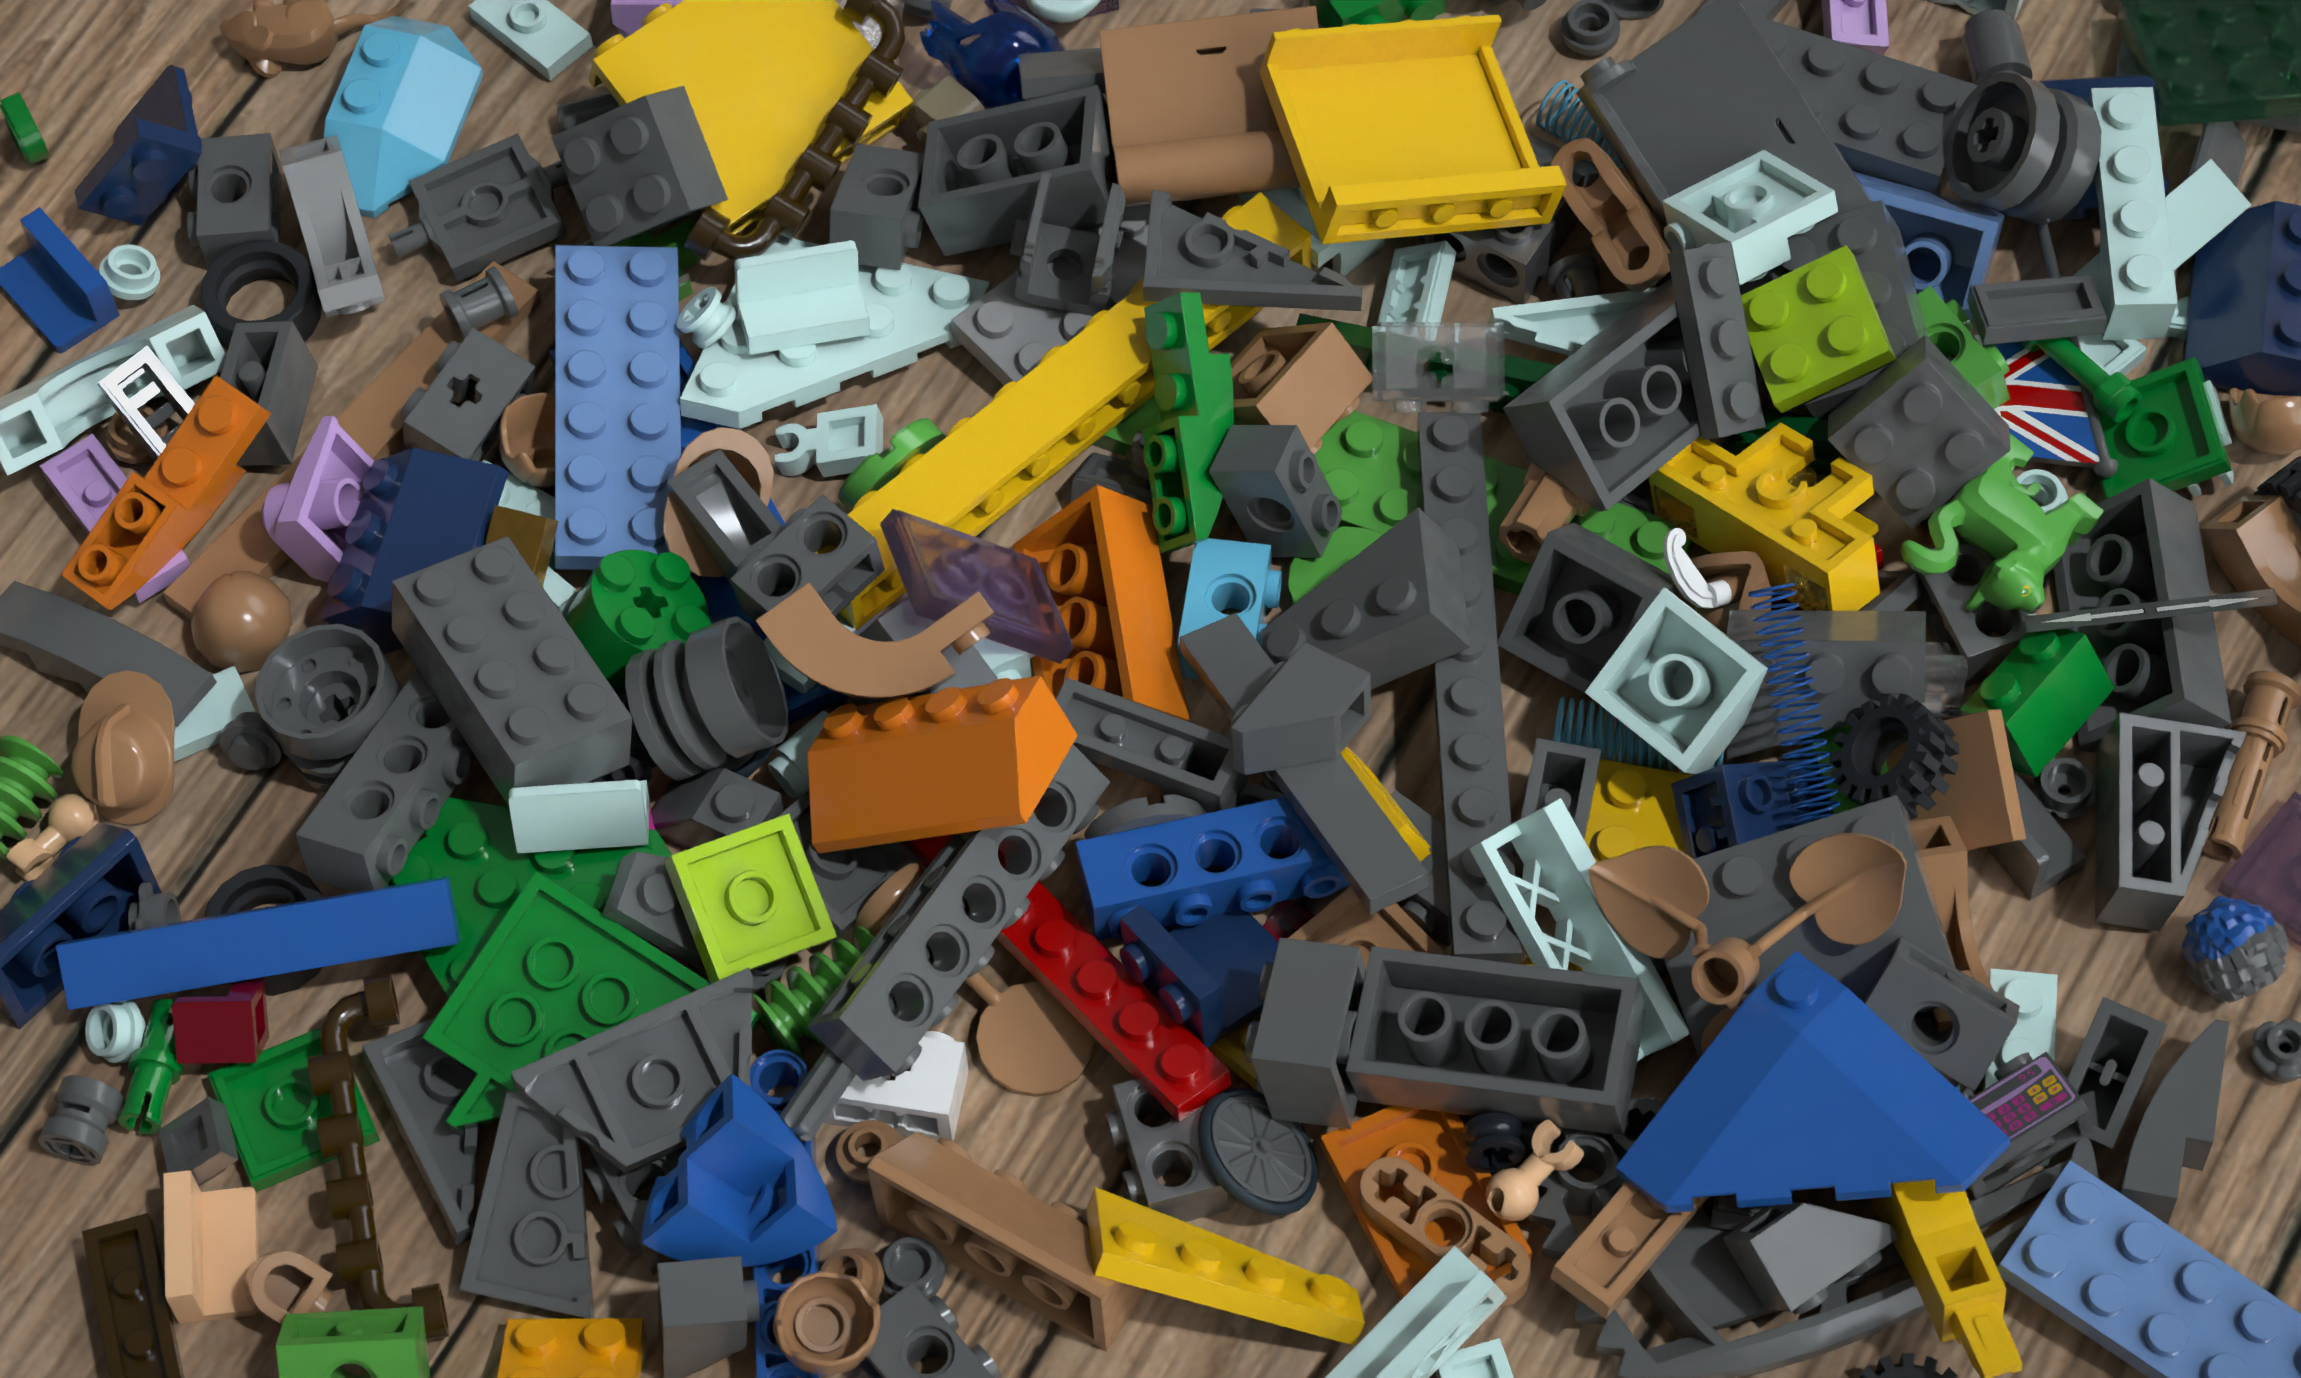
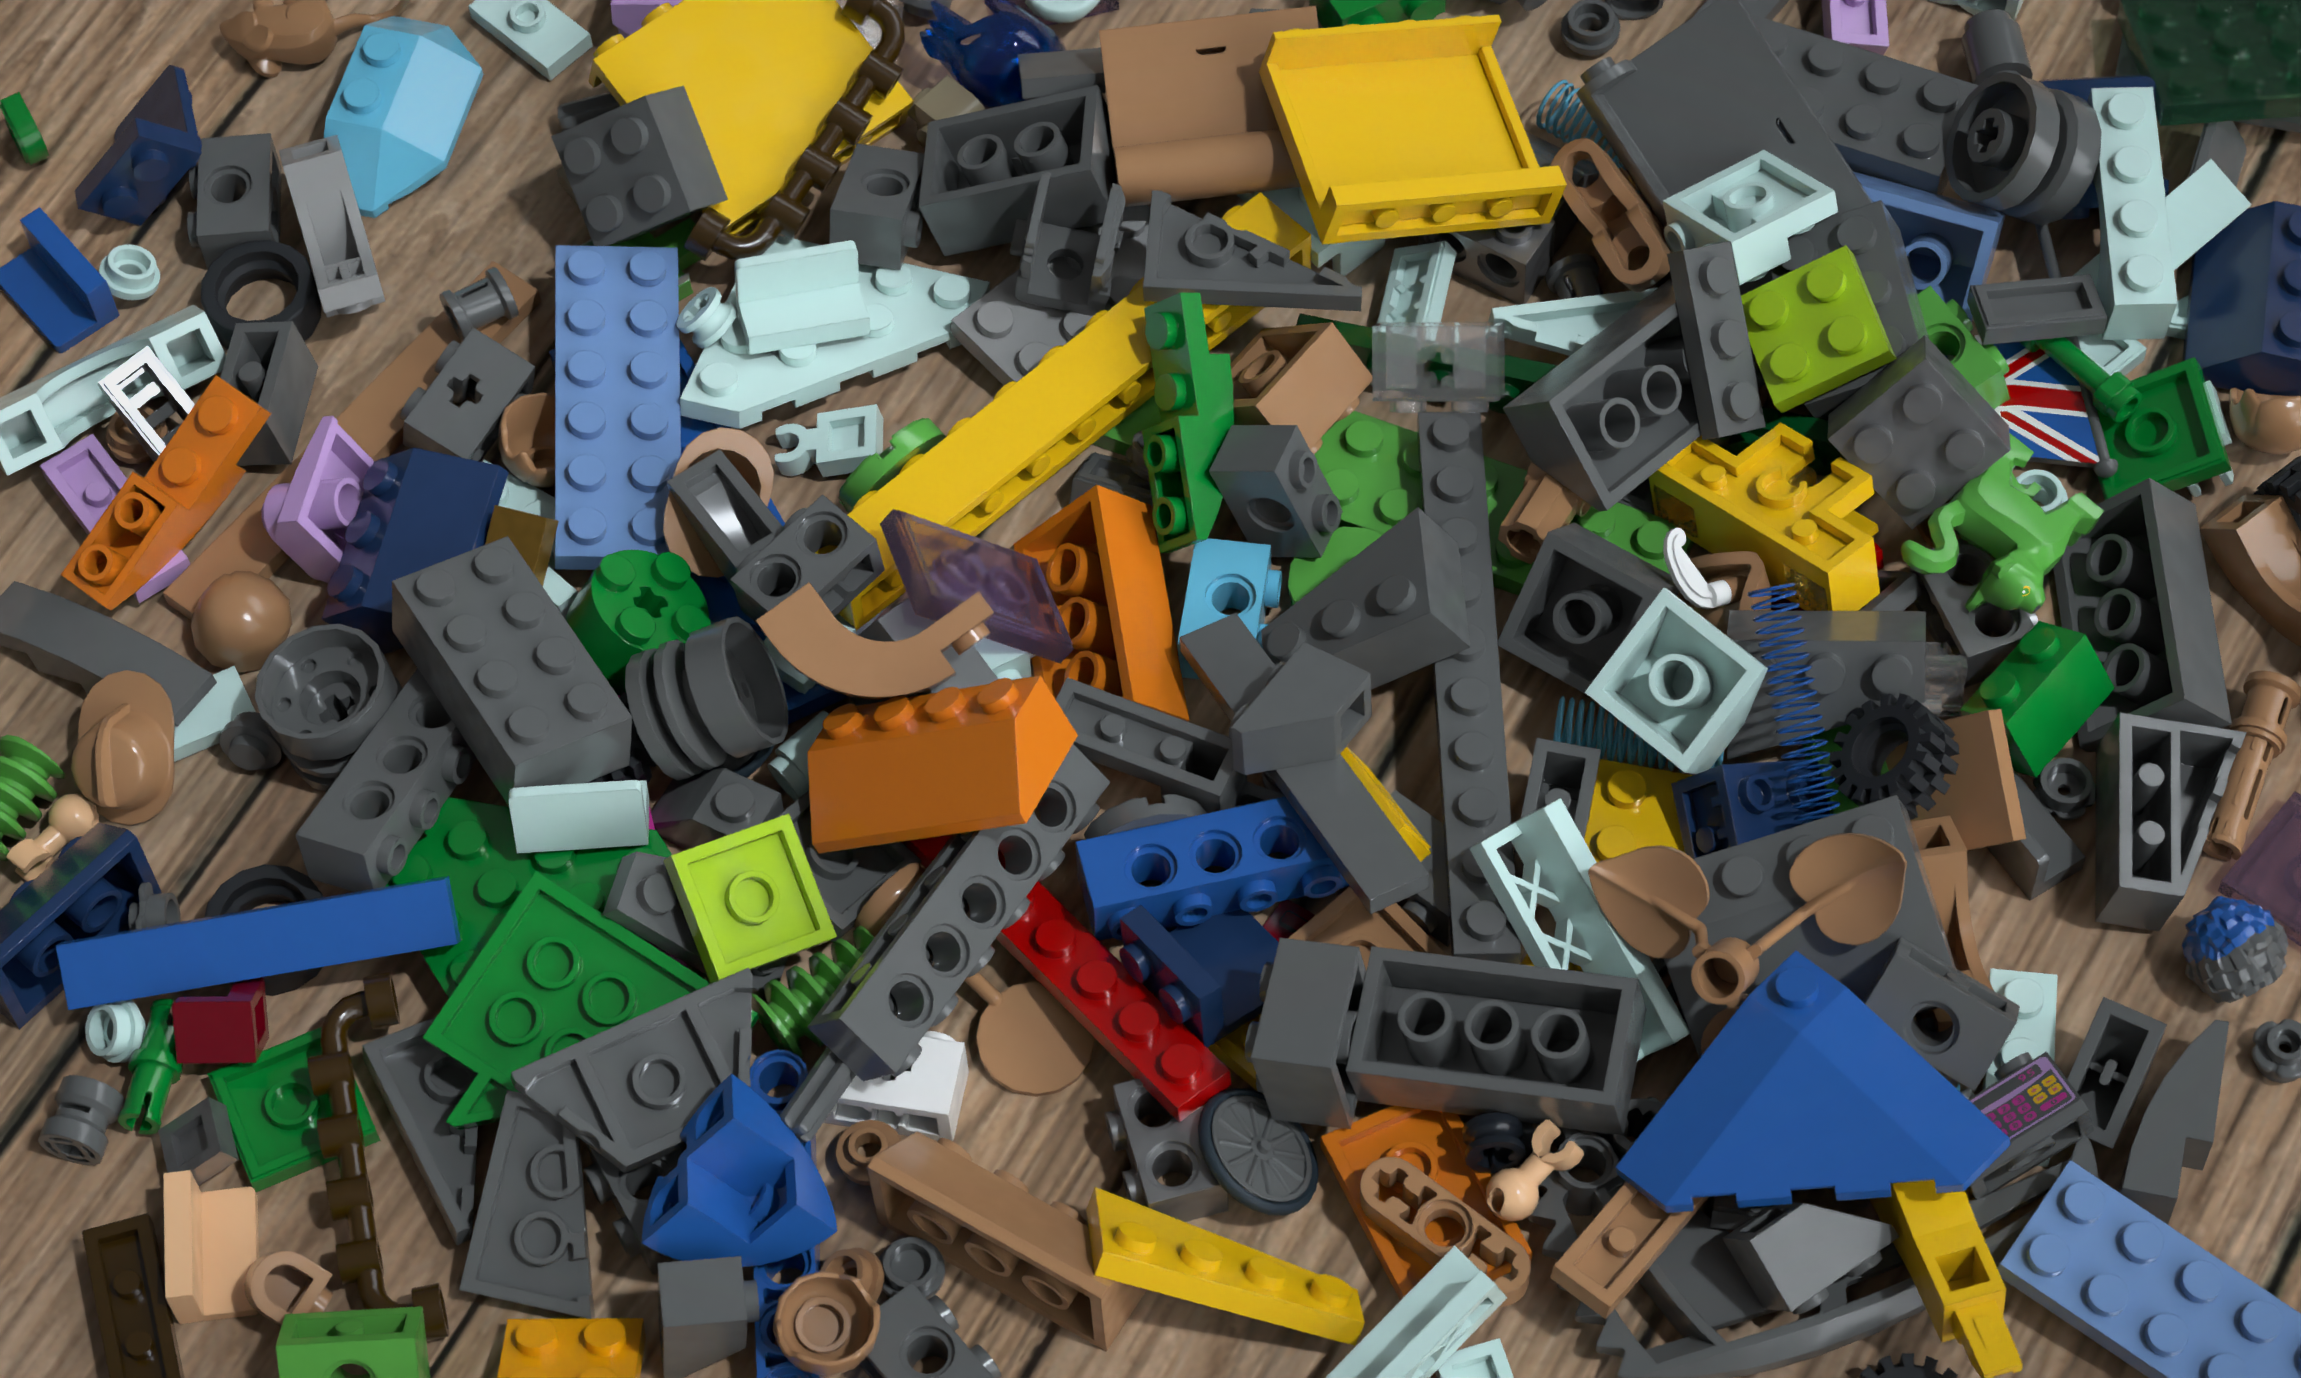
dark grey plate [388,133,569,282] -> none
dark grey sticker [2025,589,2278,633] -> none

